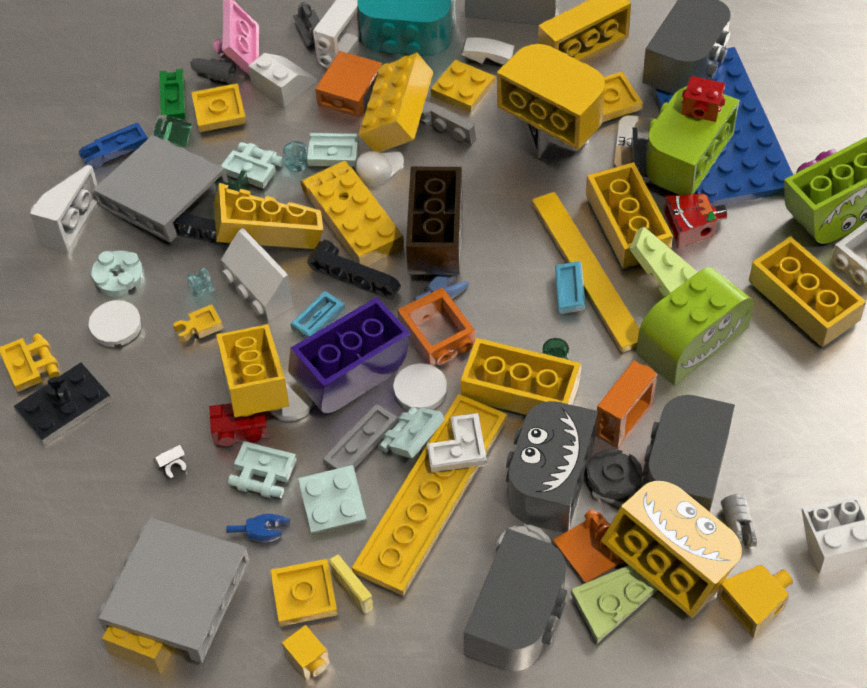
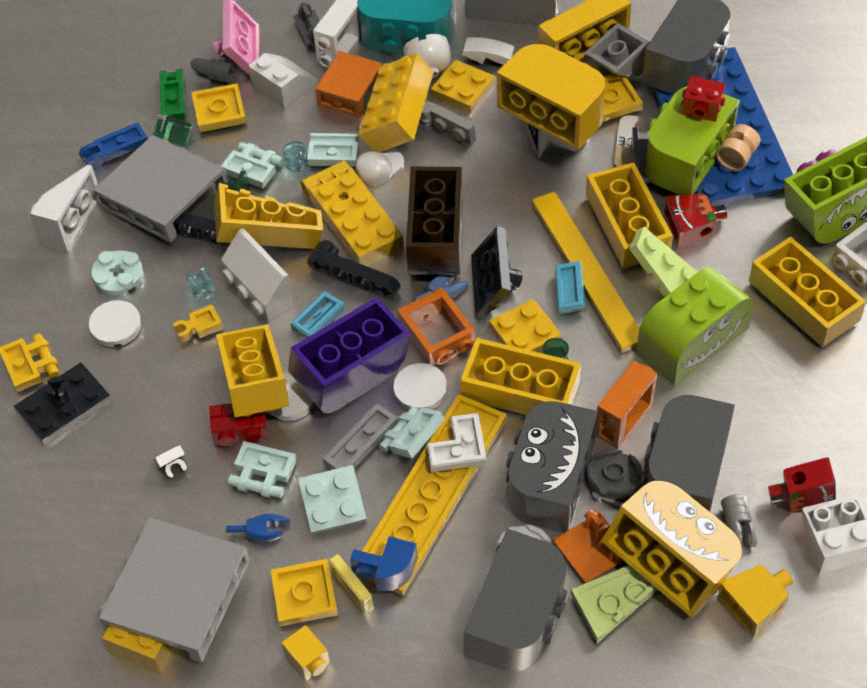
none -> blue brick [350,536,418,591]
none -> white cylinder [403,34,451,78]
none -> black plate [471,226,523,319]
none -> yellow plate [489,299,562,352]
none -> light grey slope [584,23,650,76]
none -> light nougat wheel [716,124,761,171]
none -> red torso [768,457,836,513]

